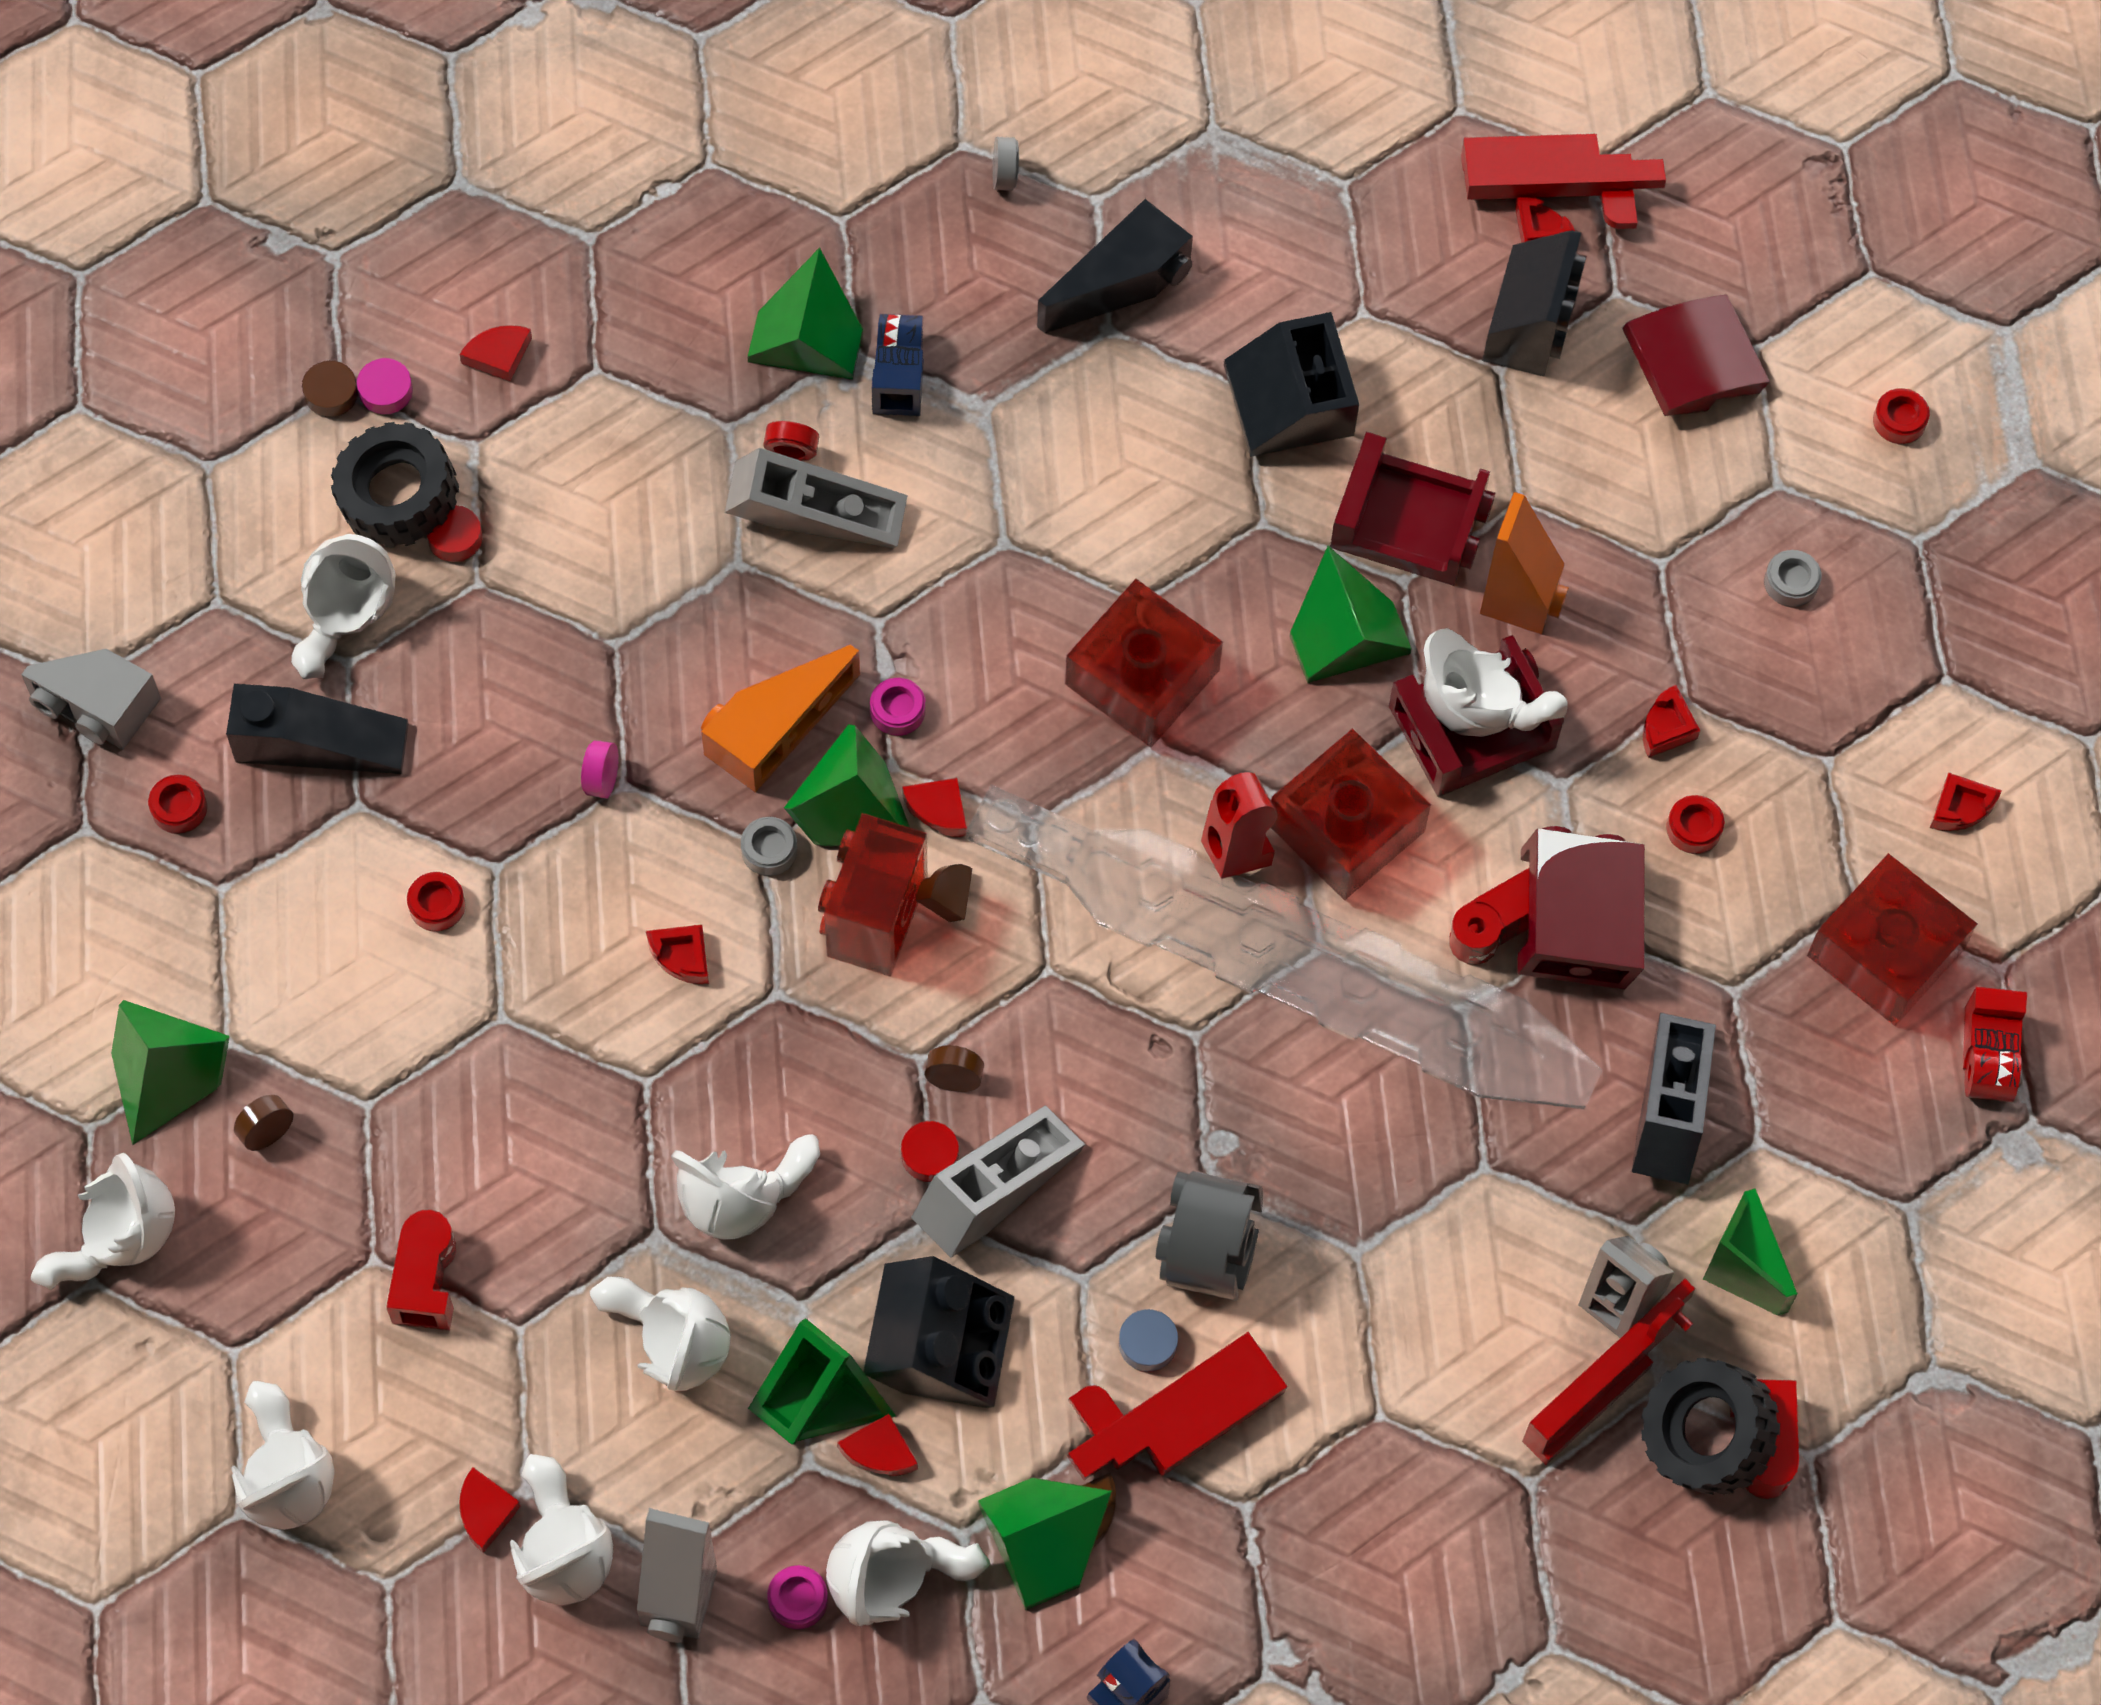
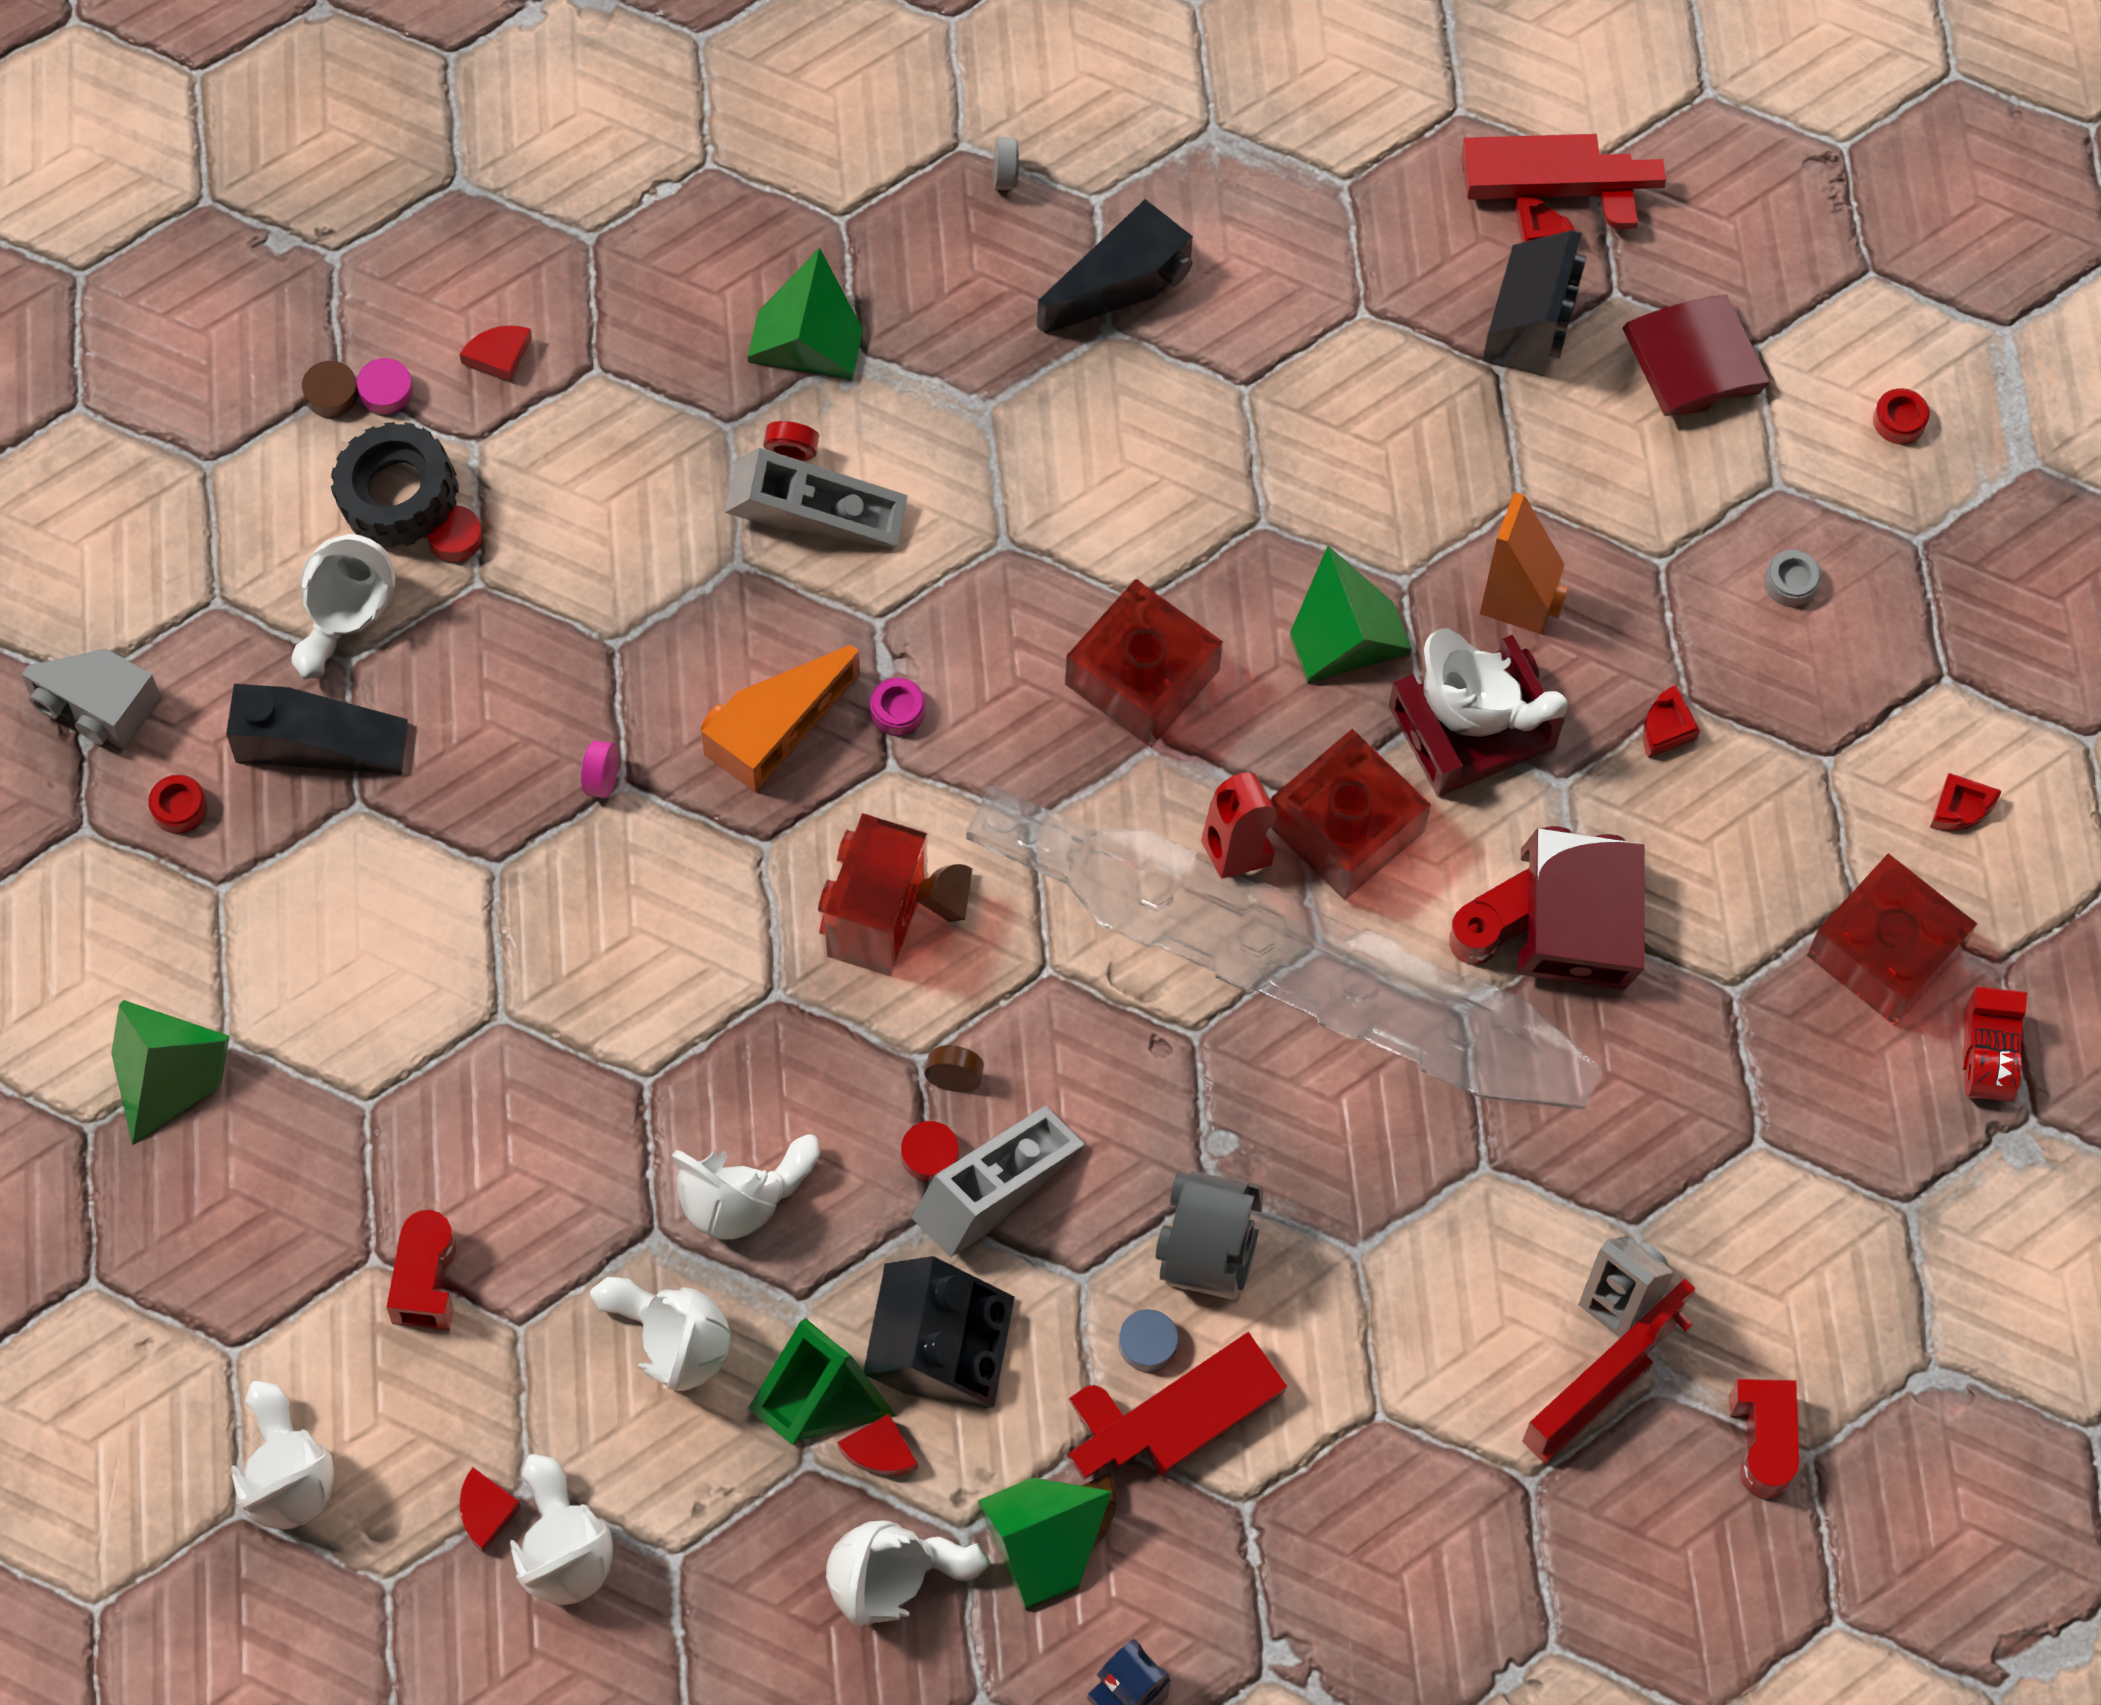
white piece [31,1153,175,1290] -> none
reddish brown tile [233,1095,294,1151] -> none
red tile [407,872,465,931] -> none
light grey slope [637,1508,717,1642] -> none
red tile [646,924,709,984] -> none
light grey tile [741,817,797,876] -> none
dark pink tile [767,1565,828,1629] -> none
green slope [784,724,917,847] -> none
dark blue leg [872,314,924,416] -> none
red tile [902,778,967,837] -> none
black slope [1224,312,1359,457] -> none
dark red panel [1330,432,1496,586] -> none
black slope [1631,1013,1716,1185] -> none
black tyre [1641,1358,1780,1495] -> none
red tile [1666,795,1725,854] -> none
green slope [1703,1188,1798,1316] -> none

